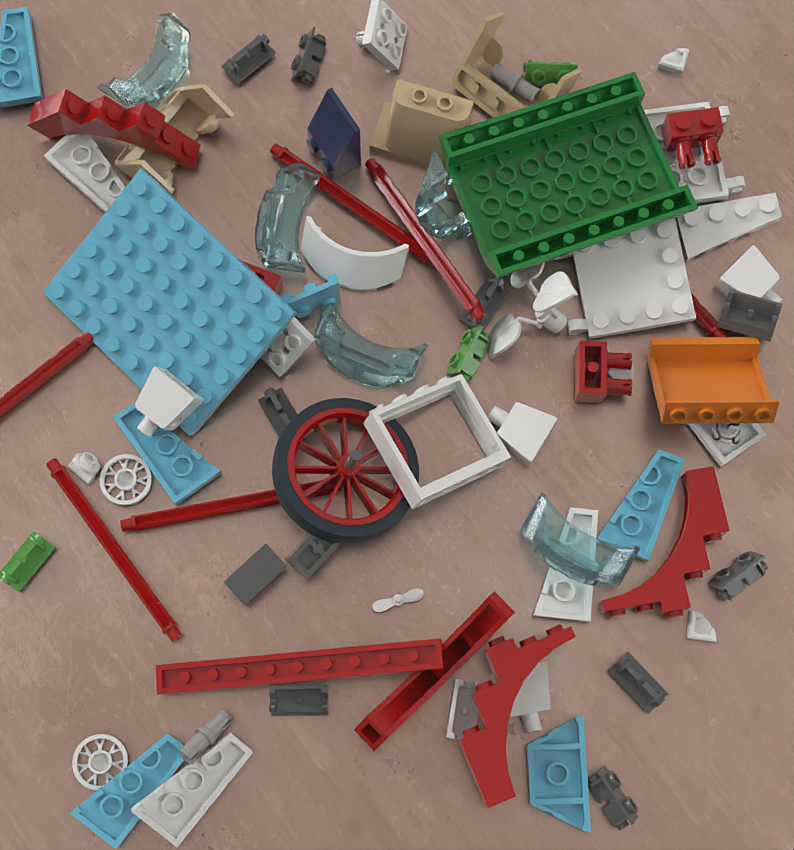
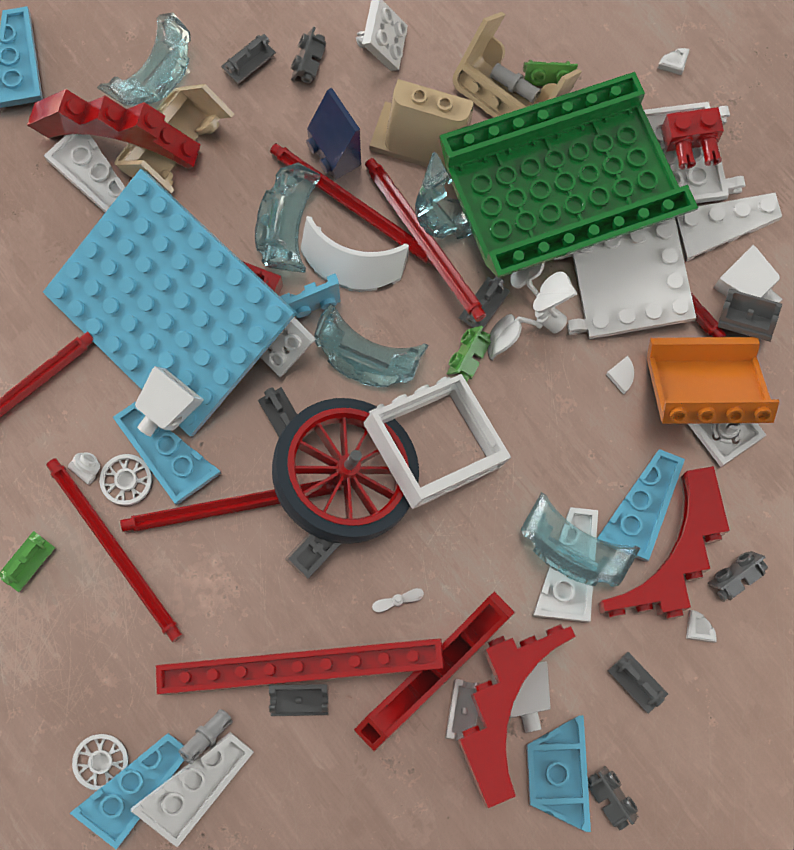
dark grey hinge [223,544,287,605] -> none
white torso [488,402,558,468] -> none
red brick [575,340,632,403] -> none

